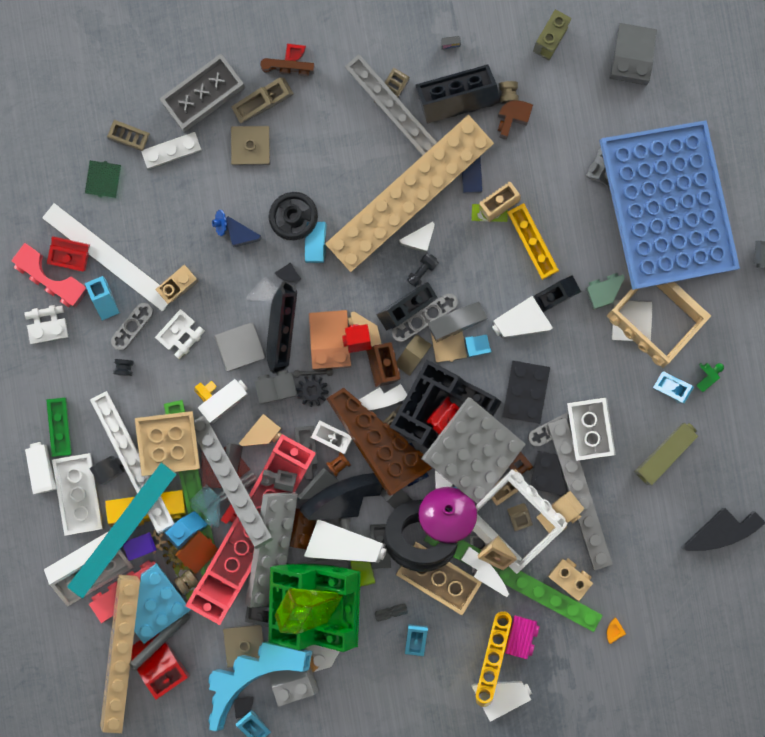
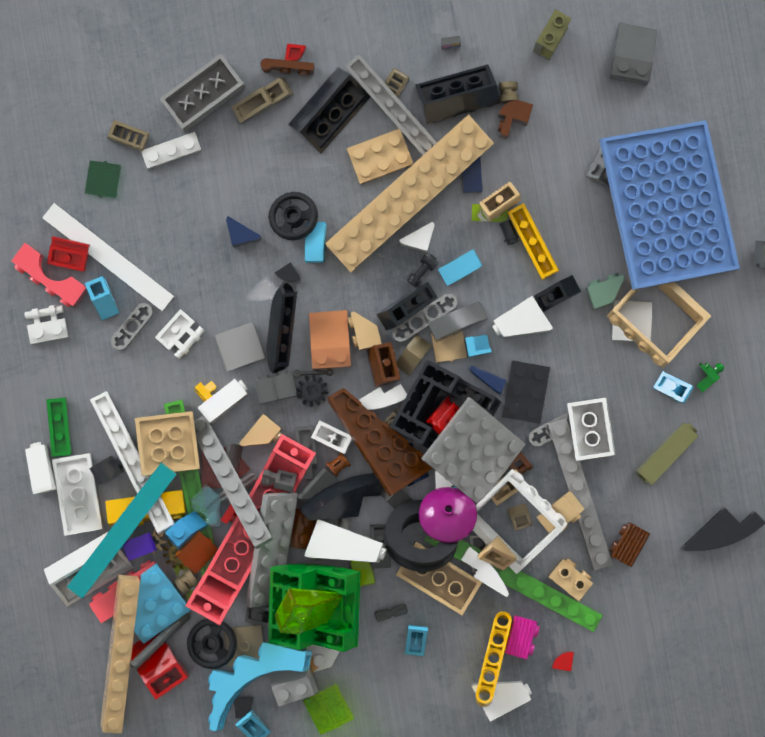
black wheel [113,359,134,376] -> none
tan slope [155,264,199,304] -> none
blue piece [212,210,227,236] -> none
dark tan plate [231,126,270,165] -> none
red brick [342,324,372,353] -> none
black wing [530,451,566,496] -> none
light orange tile [606,617,626,644] -> none
none -> black wheel [187,619,237,669]
none -> black slope [288,67,370,153]
none -> clear neon green slope [302,682,355,735]
none -> tan plate [347,129,413,185]
none -> medium azure slope [438,249,483,286]
none -> dark blue slope [469,365,506,395]
none -> black pin [500,220,519,245]
none -> red tile [552,651,574,671]
none -> reddish brown brick [609,522,650,567]

